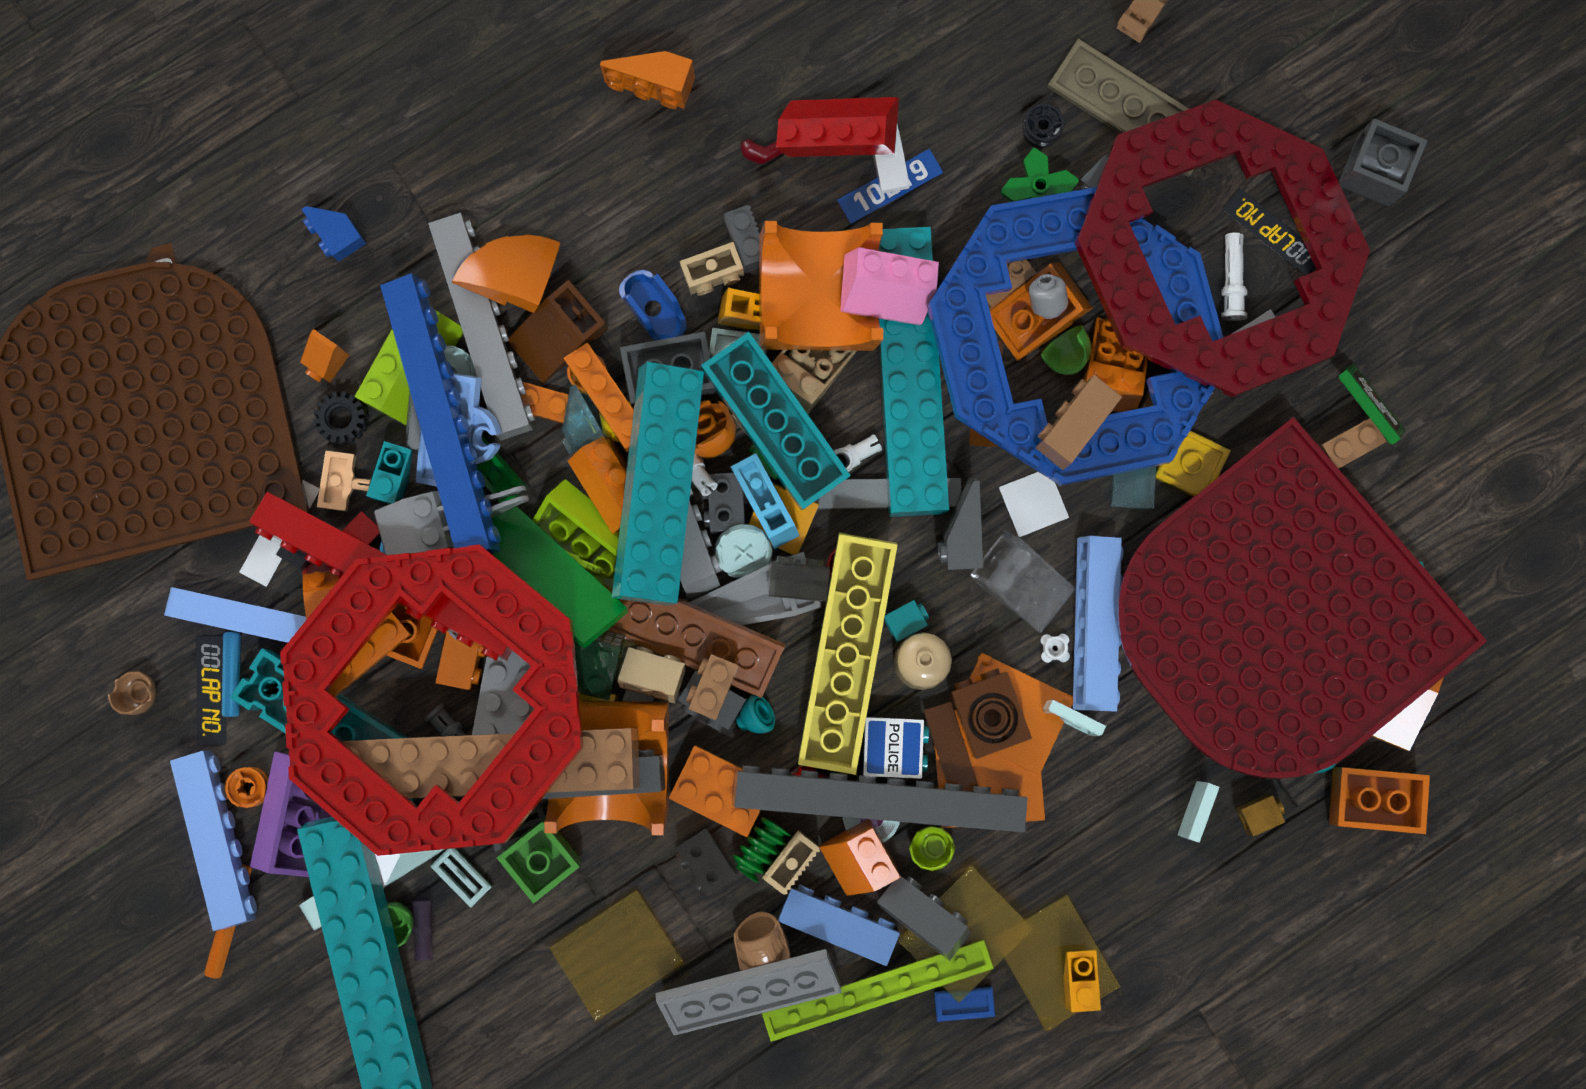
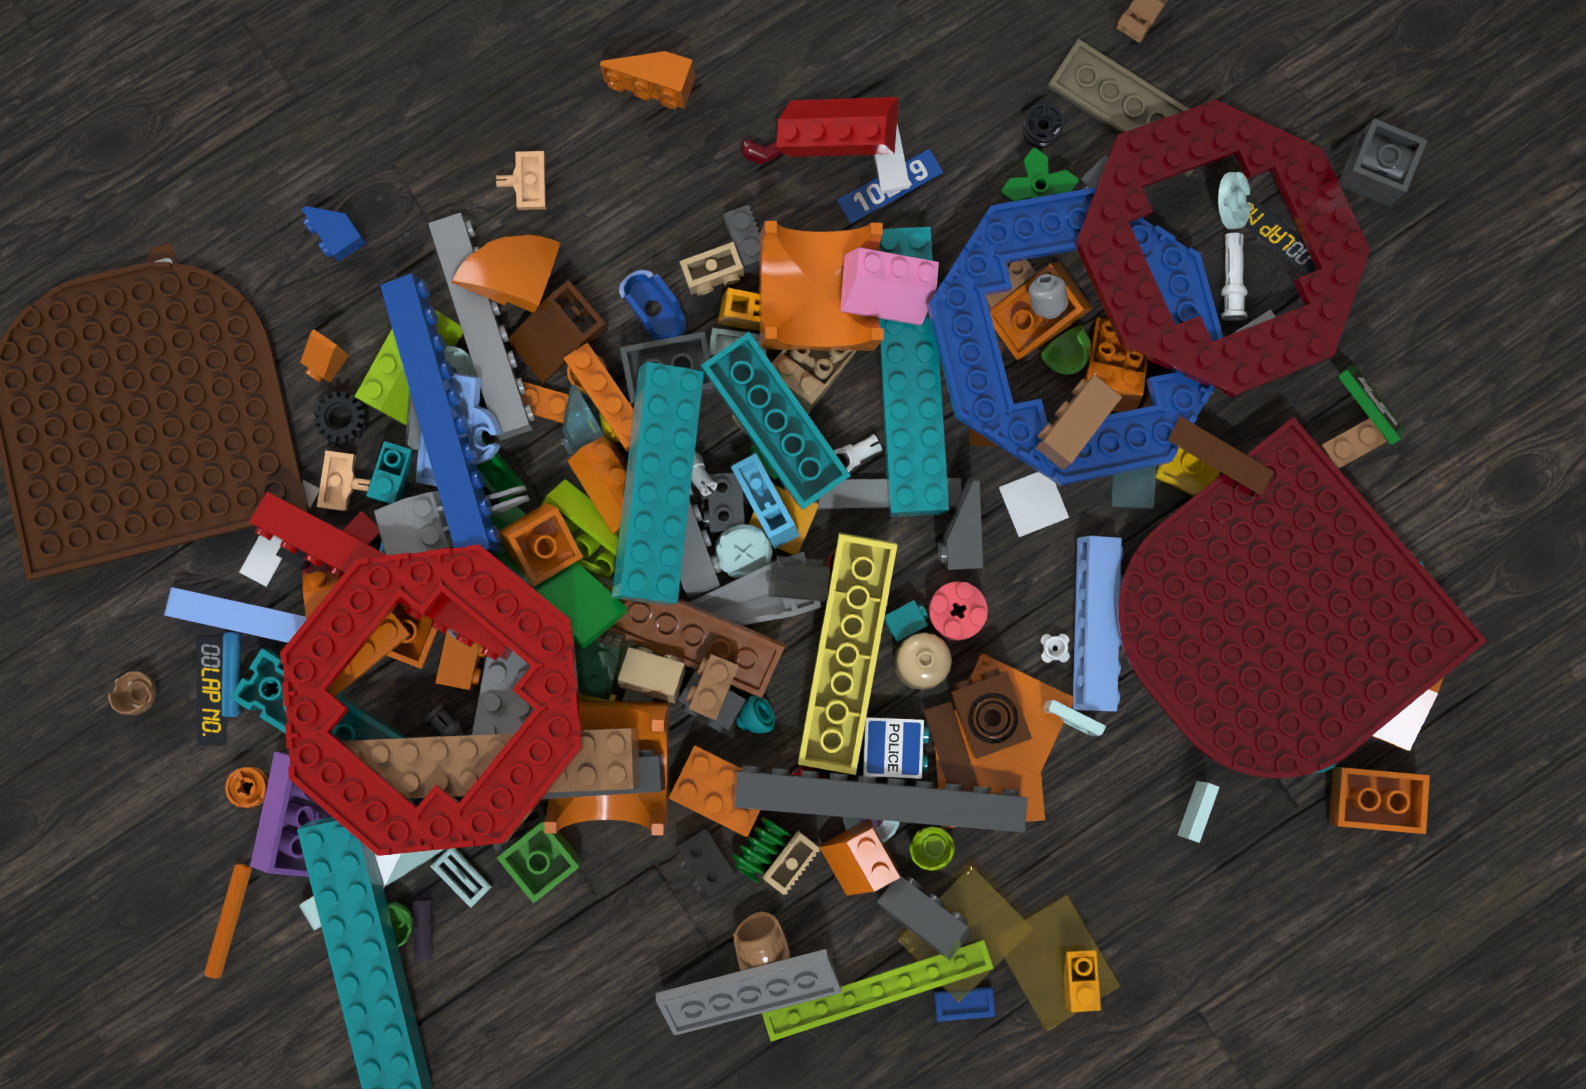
light blue brick [170,751,257,931] -> none
clear yellow piece [549,890,684,1022] -> none
orange cylinder [695,400,736,458] -> none
medium blue brick [778,884,900,966] -> none
clear slope [970,531,1076,633] -> none
pearl gold brick [1235,794,1285,837] -> none
none -> light nougat plate [496,151,546,210]
none -> orange slope [499,503,583,587]
none -> coral brick [928,582,988,641]
none -> reddish brown sticker [1168,416,1274,496]
none -> light aqua tile [1218,172,1251,229]

